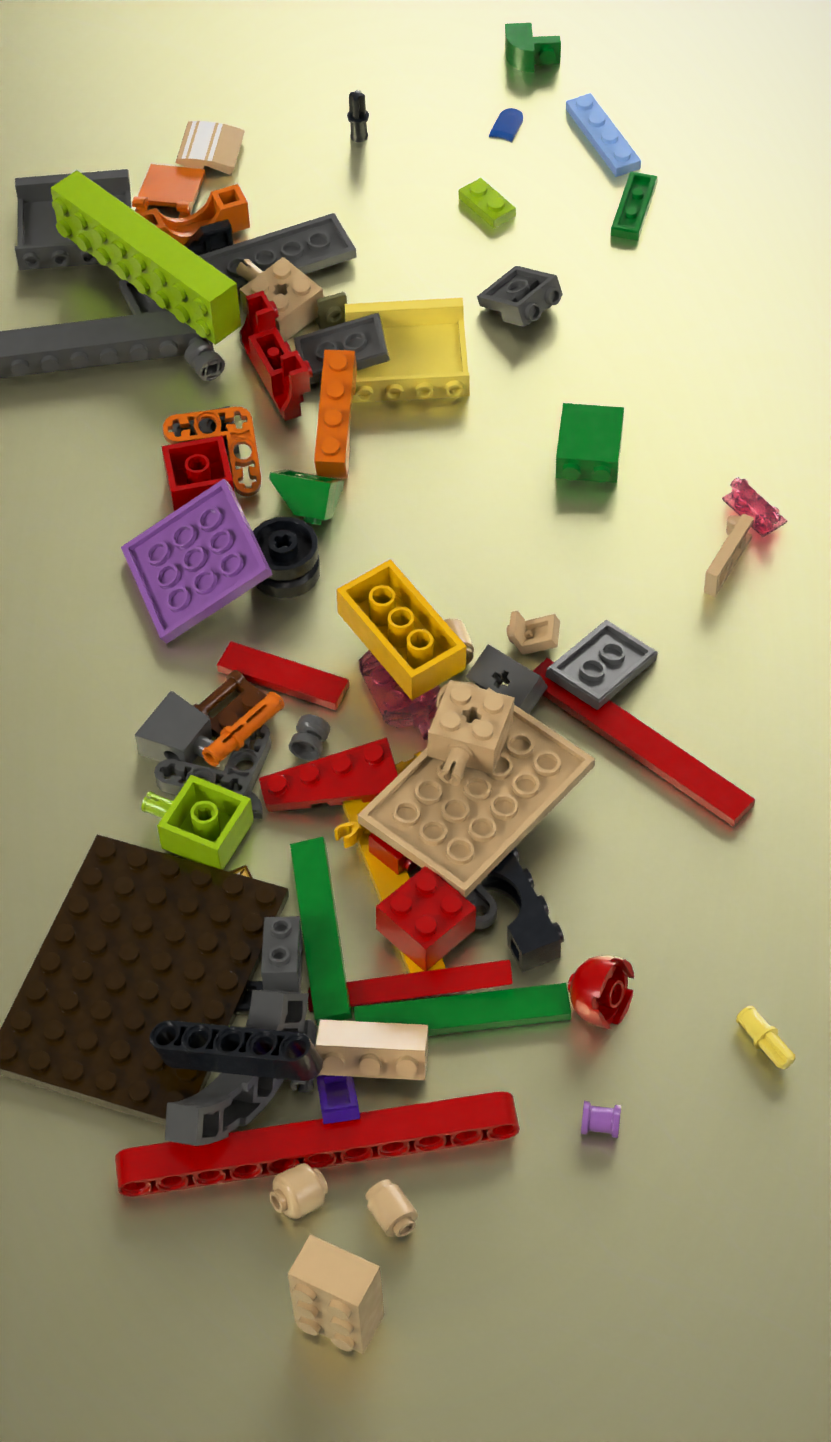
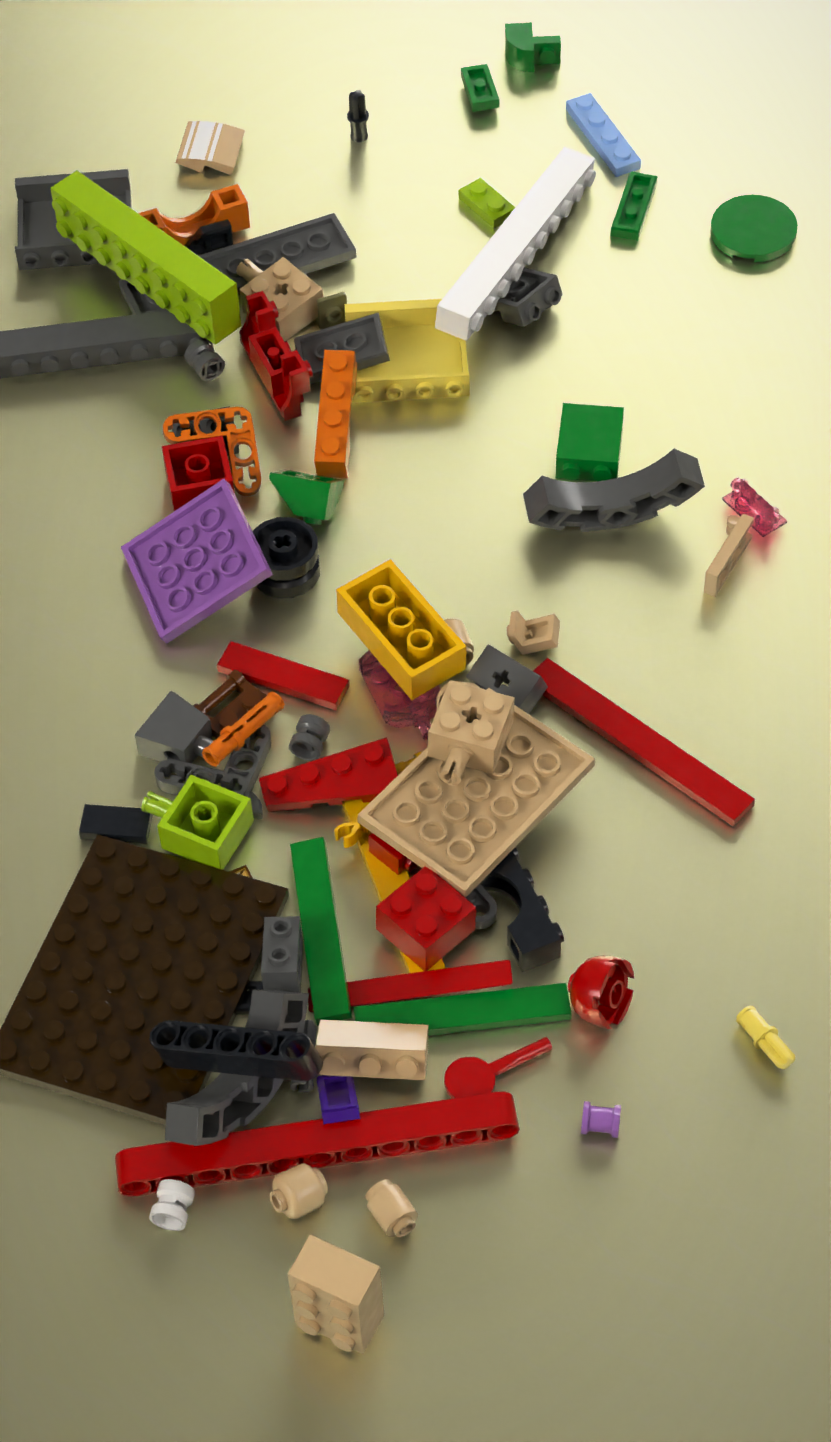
orange flag [132,164,206,218] -> none
blue piece [489,108,523,143] -> none
dark grey tile [545,620,658,710] -> none
none -> black tile [79,804,153,844]
none -> white wheel [149,1179,195,1231]
none -> white brick [435,146,596,341]
none -> red piece [444,1037,552,1099]
none -> green plate [461,64,500,112]
none -> dark grey brick [523,448,705,532]
none -> green tile [710,194,798,262]

